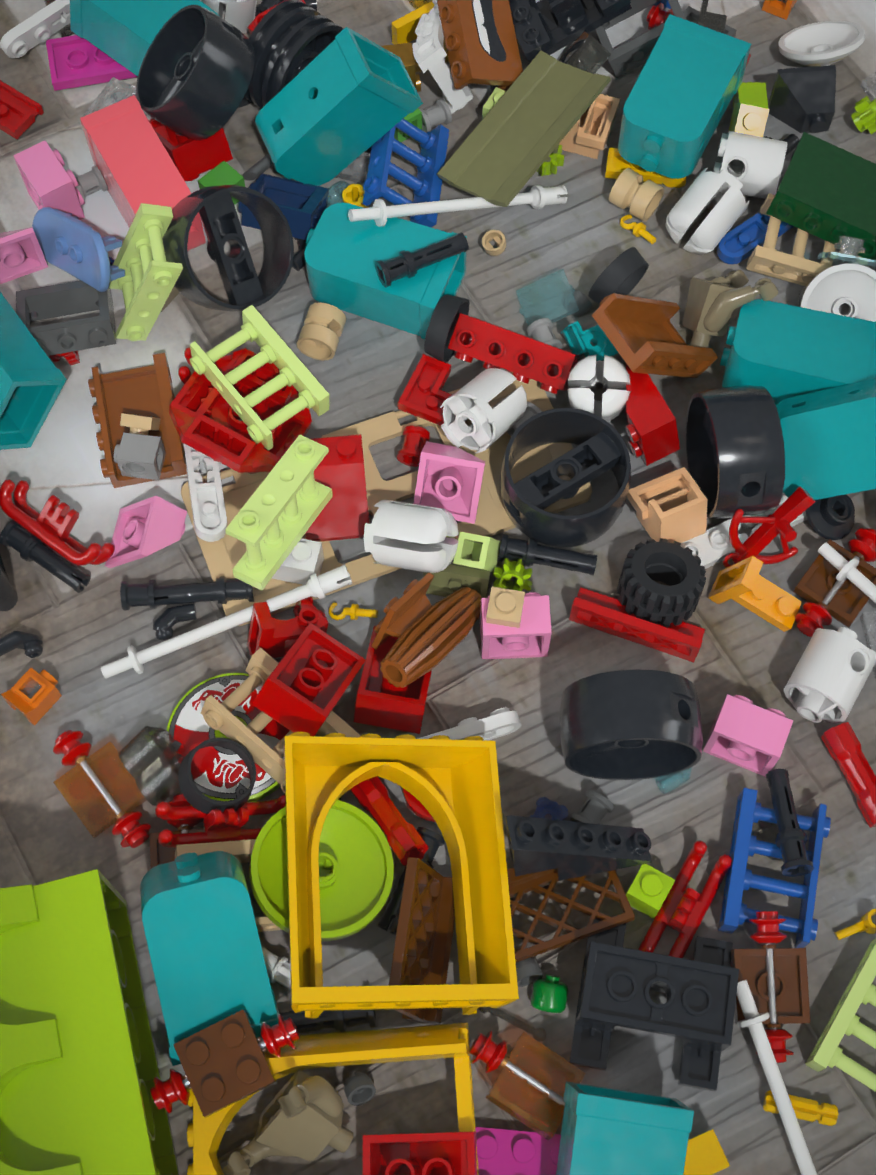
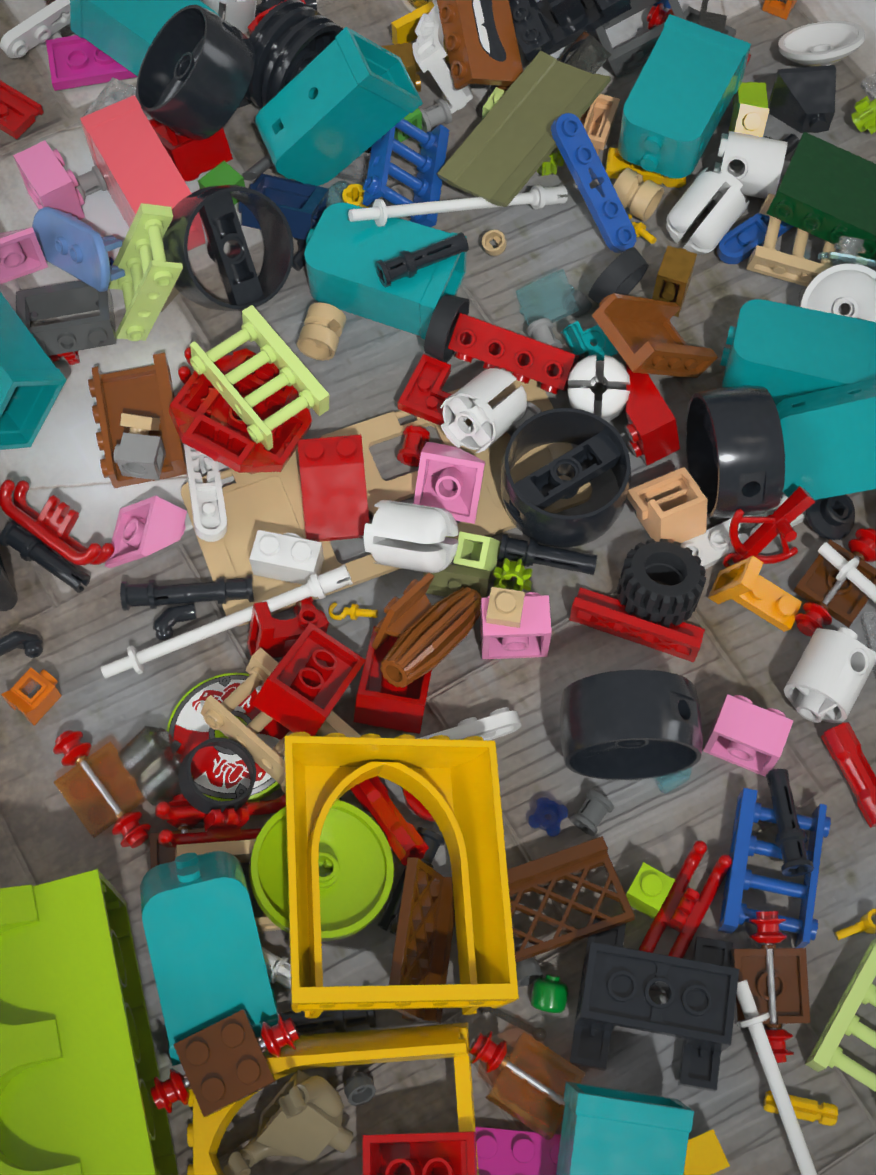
yellowish green fence [225,435,333,590] -> none
black slope [506,815,652,881] -> none
dark tan torso [683,270,778,348] -> none
none -> blue piece [551,113,636,253]
none -> pearl gold brick [652,246,697,317]

